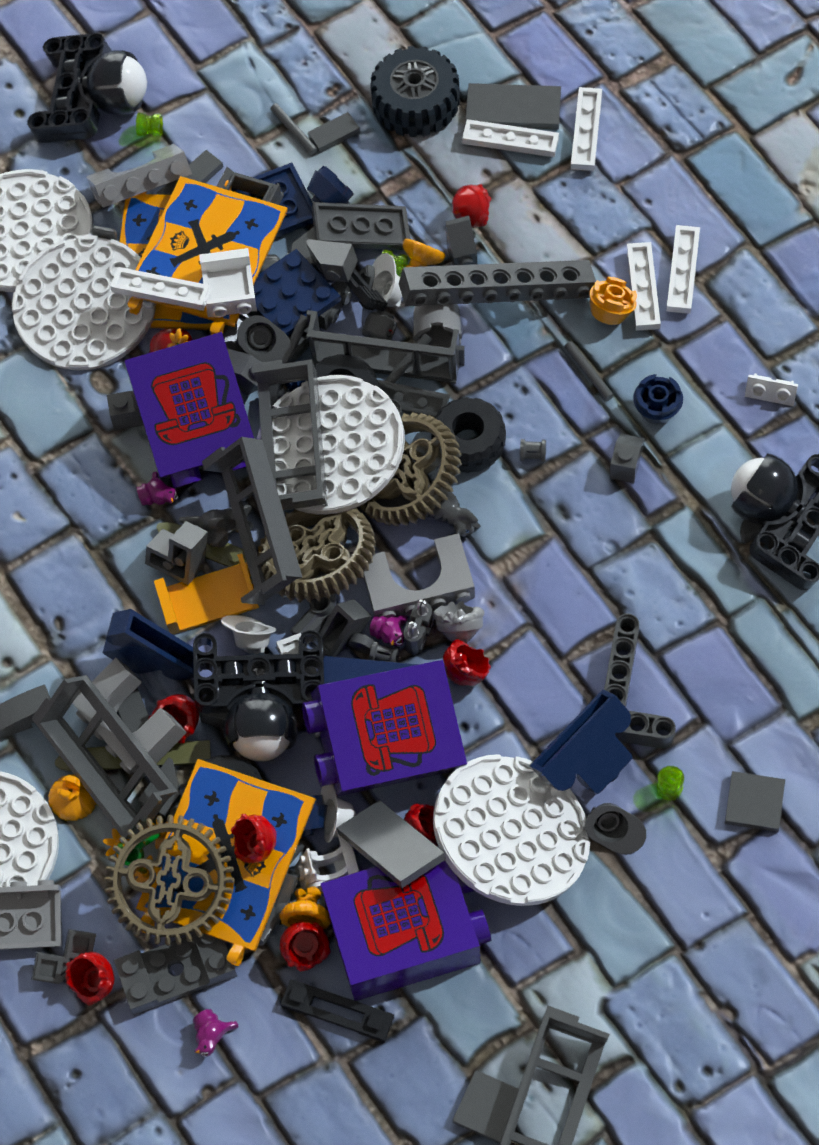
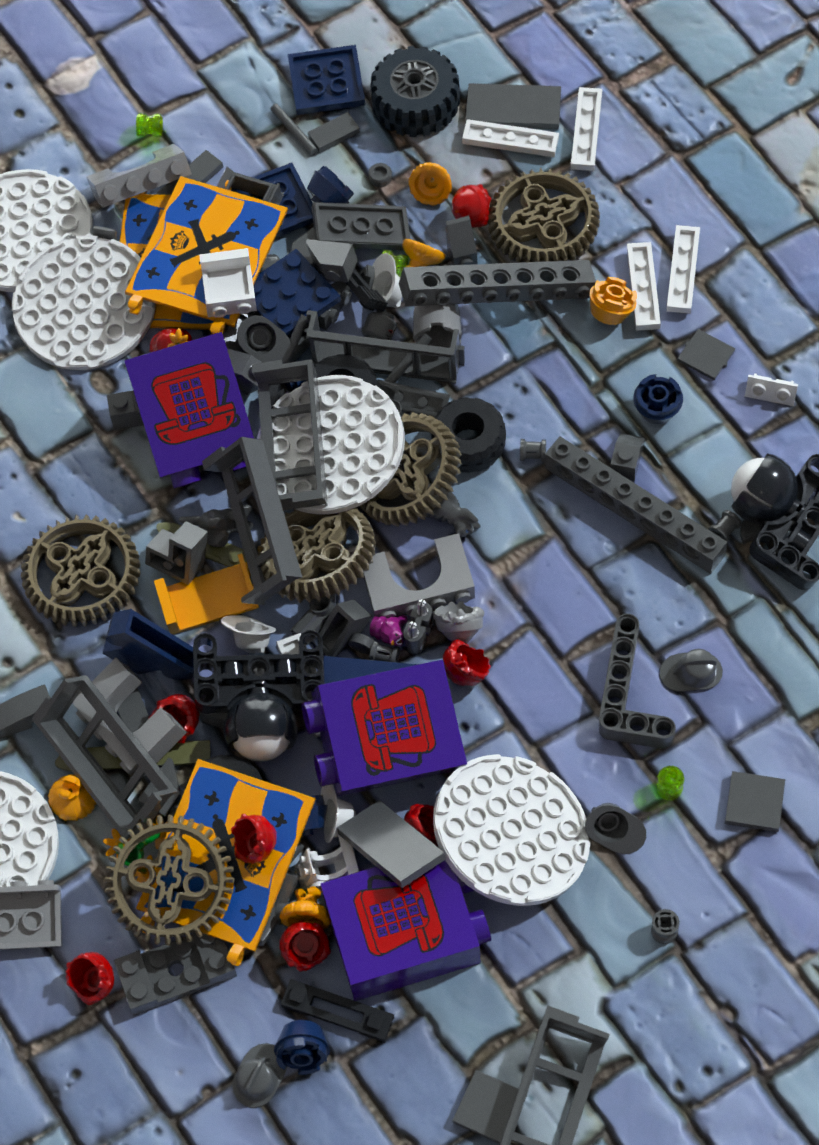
black beam [27,33,147,143] -> none
dark grey tile [31,929,96,984] -> none
white plate [110,267,211,311] -> none
magenta animal [136,471,178,506] -> none
magenta animal [193,1009,239,1057] -> none
dark blue brick [529,689,632,794] -> none
dark grey bar [564,341,614,401] -> none
none -> dark tan gear [21,514,141,627]
none -> dark grey piece [232,1043,287,1108]
none -> dark blue cone [274,1020,330,1074]
none -> dark blue plate [288,45,365,115]
none -> dark grey tile [368,163,392,187]
none -> light orange hair [408,162,452,206]
none -> dark tan gear [487,168,600,263]
none -> dark grey brick [545,436,727,574]
none -> dark grey wheel [651,909,680,944]
none -> dark grey piece [660,649,723,692]
none -> dark grey piece [677,329,735,380]
none -> dark grey bush [708,510,742,542]

